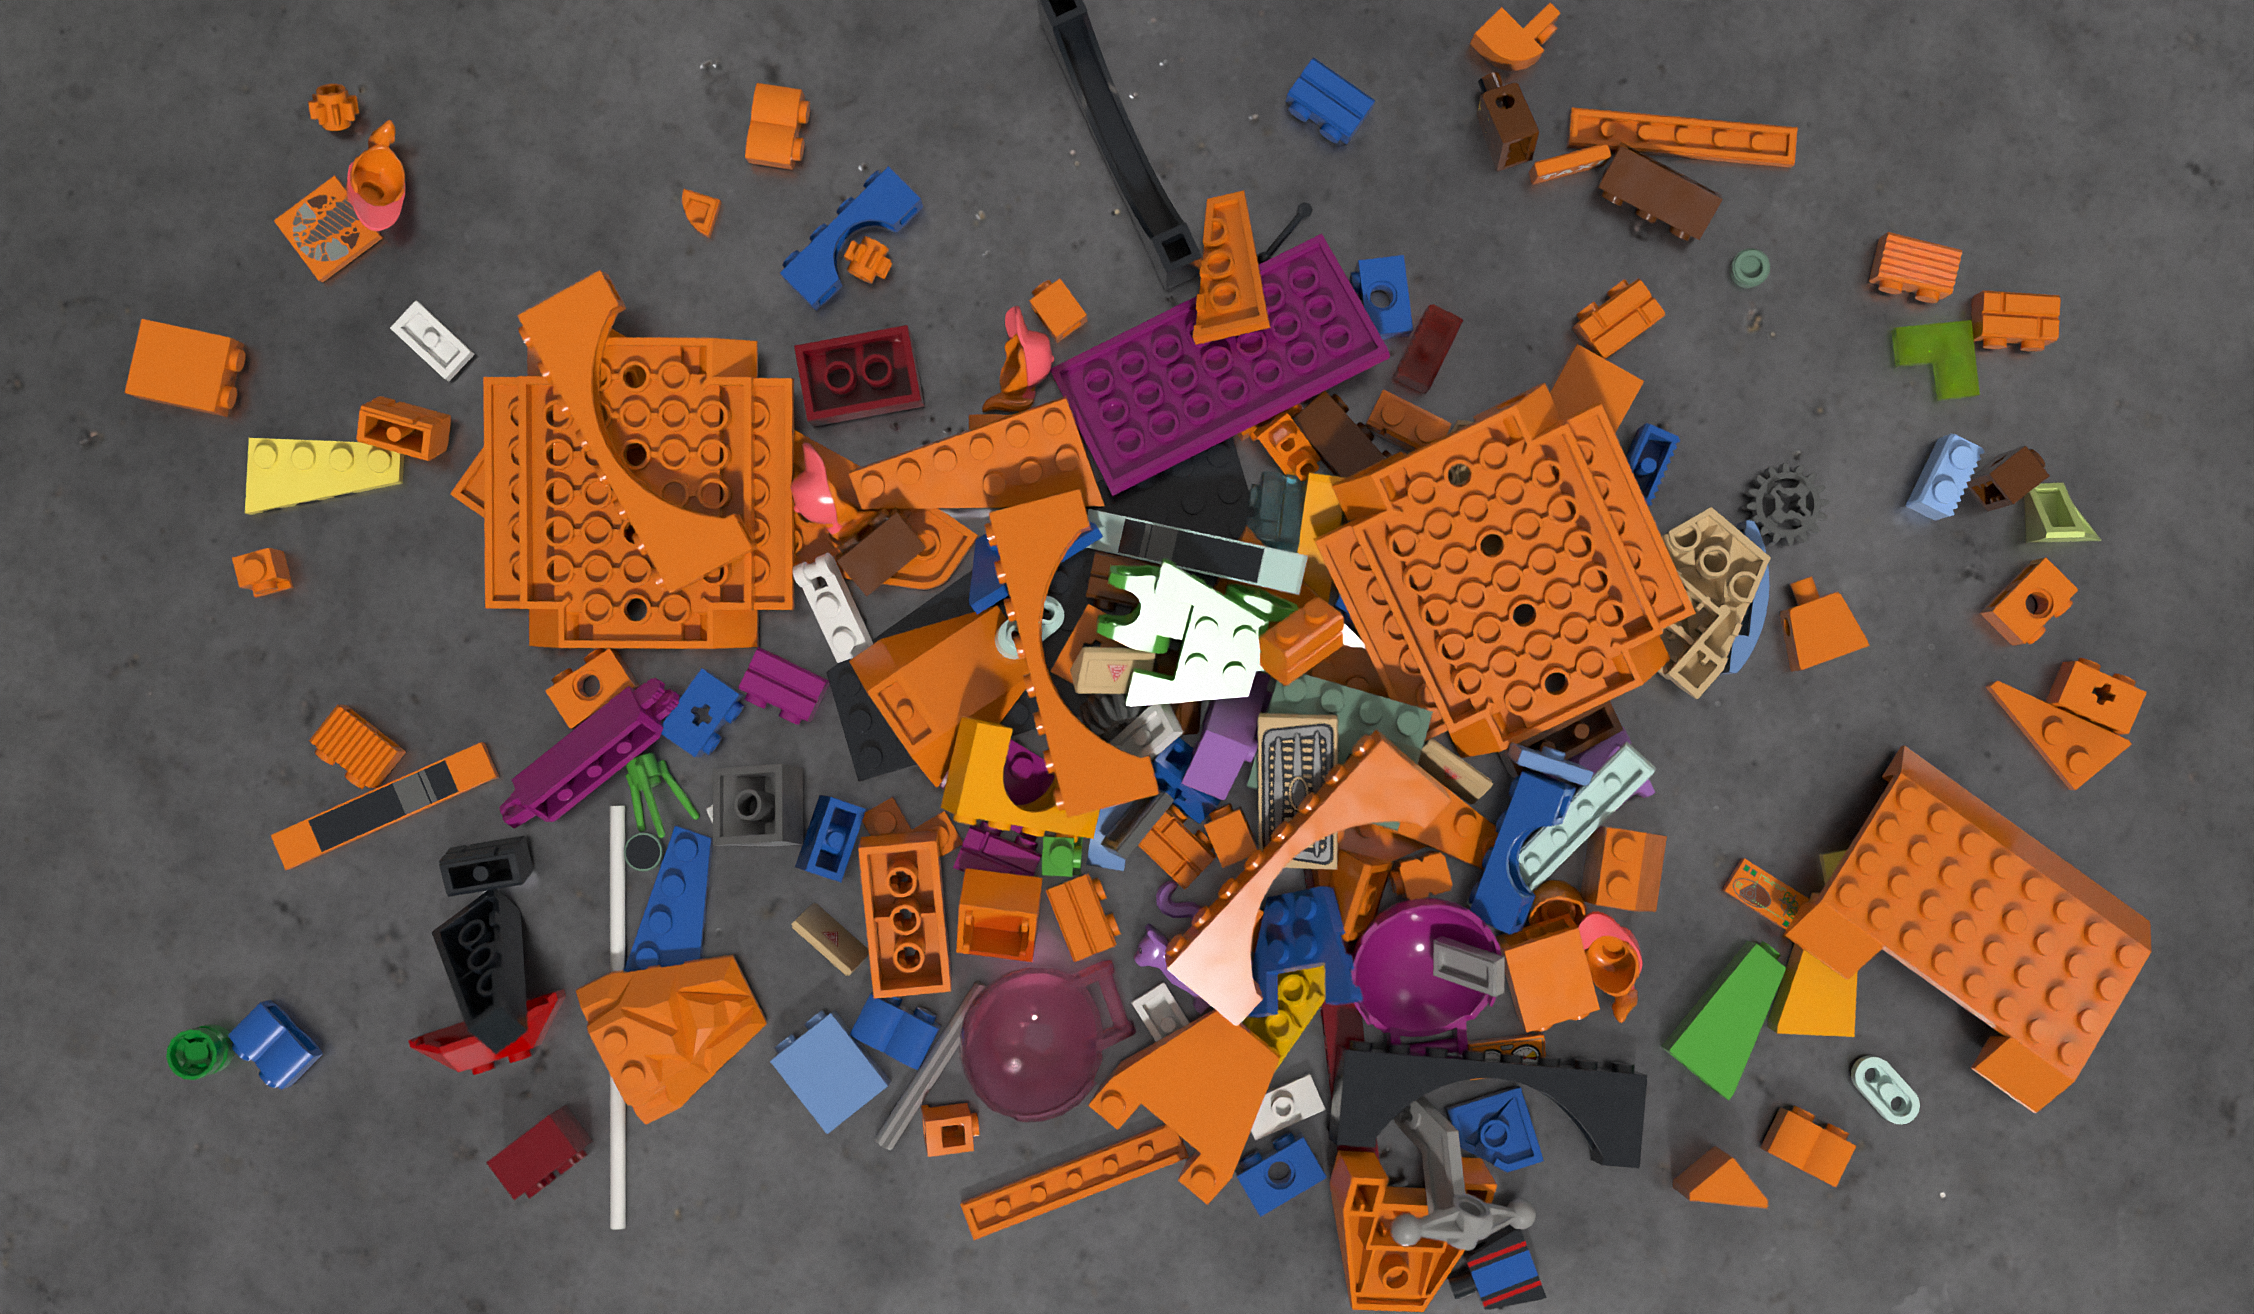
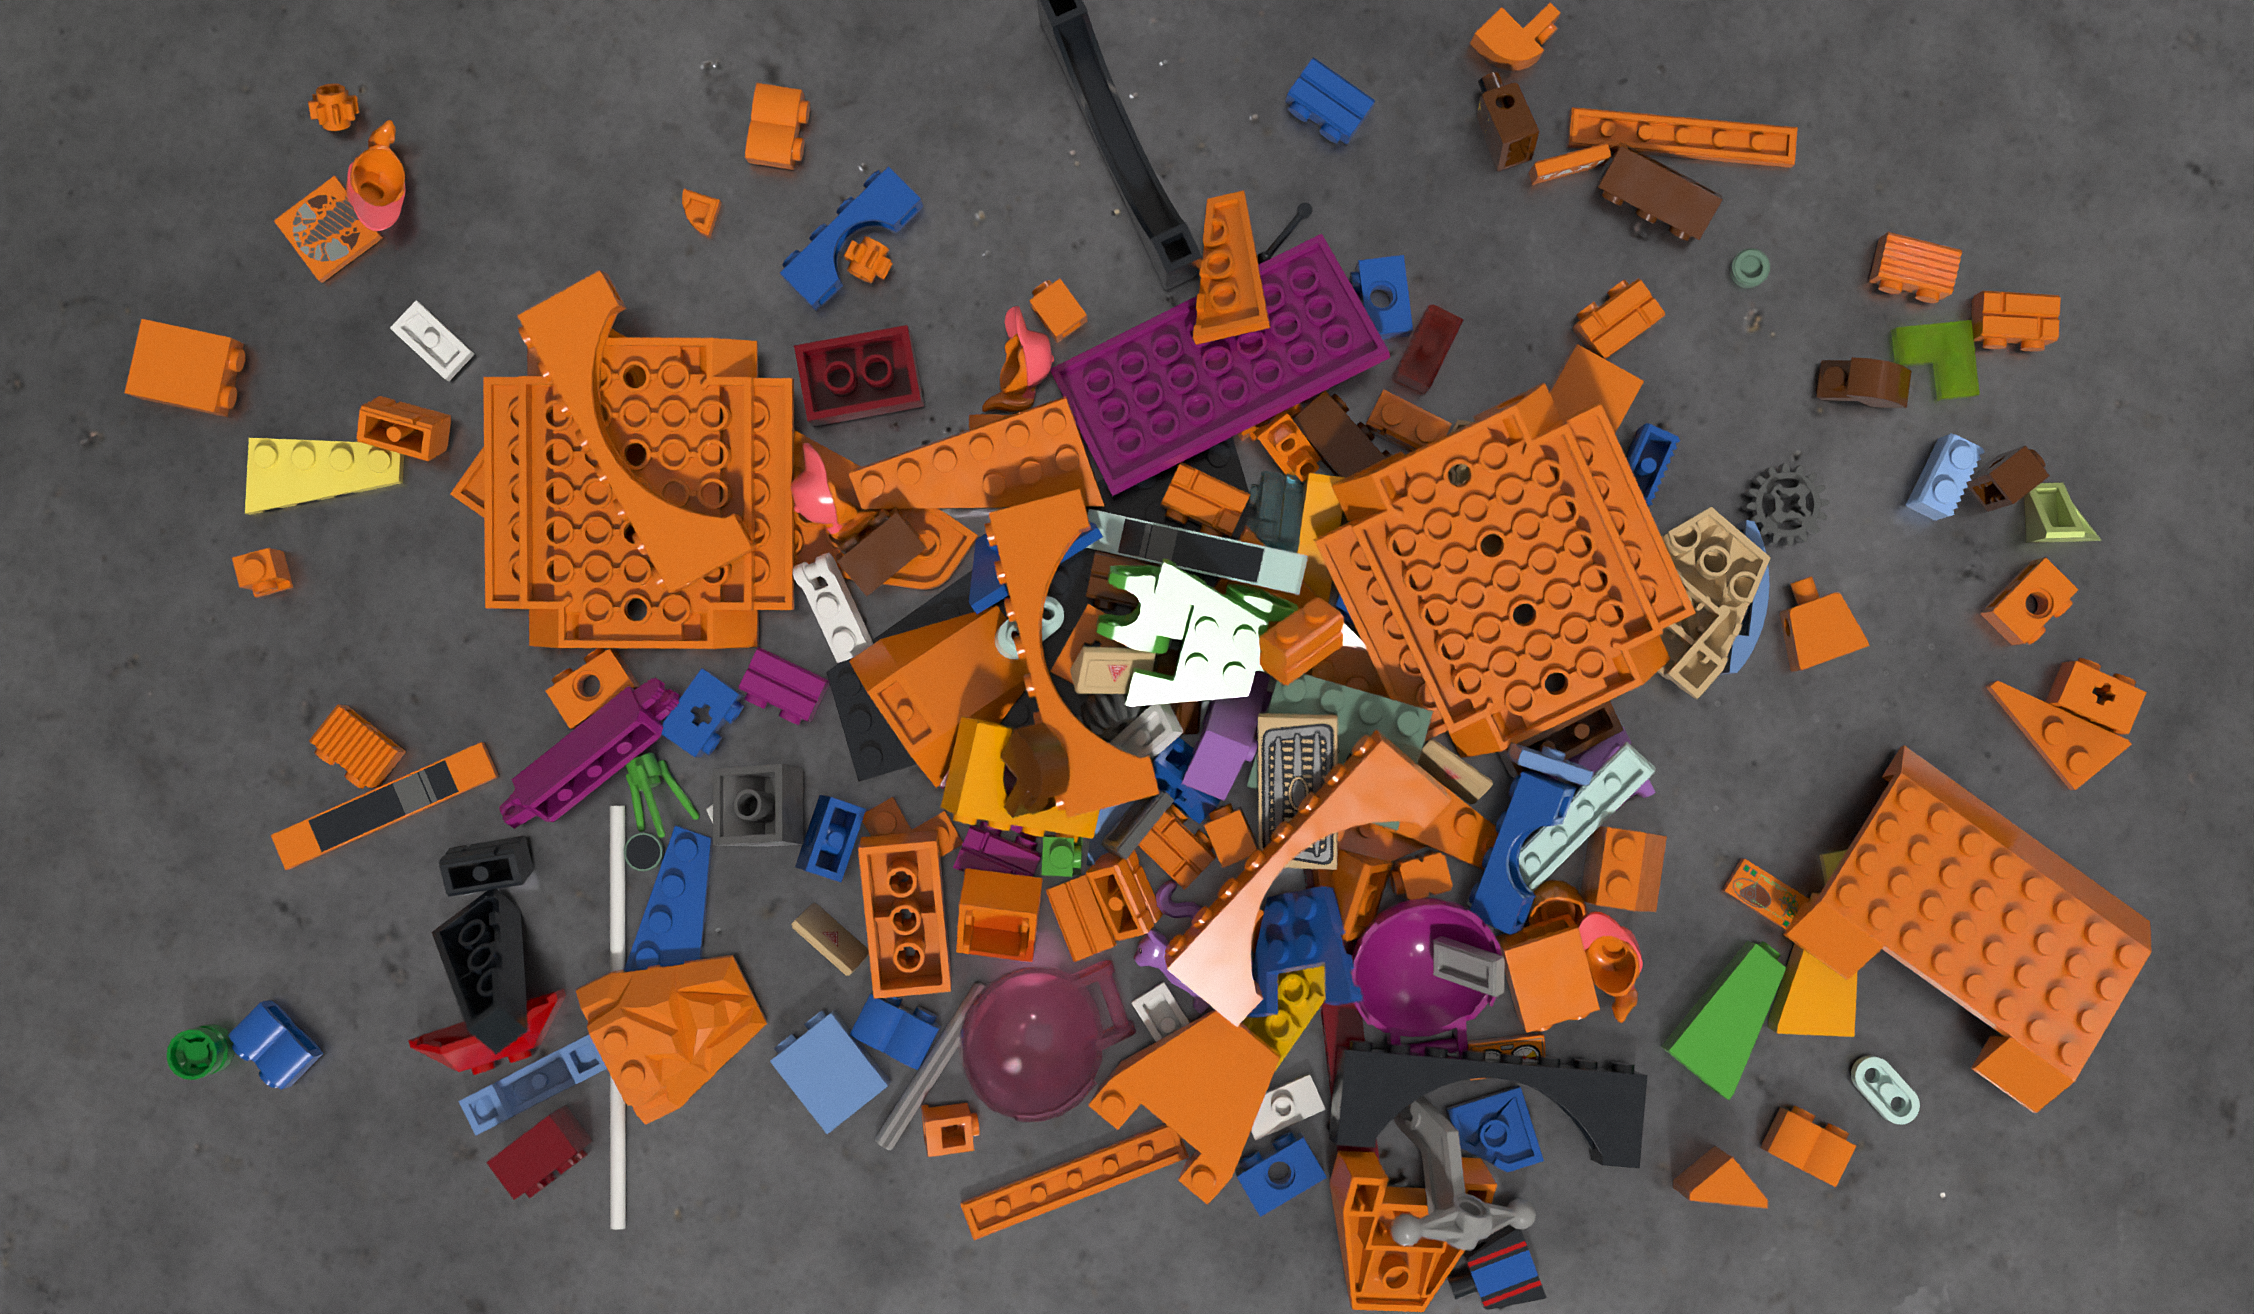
none -> medium blue slope [458,1035,607,1136]
none -> reddish brown brick [1000,723,1070,818]
none -> orange brick [1086,850,1163,941]
none -> orange brick [1161,462,1251,539]
none -> reddish brown brick [1817,357,1912,408]

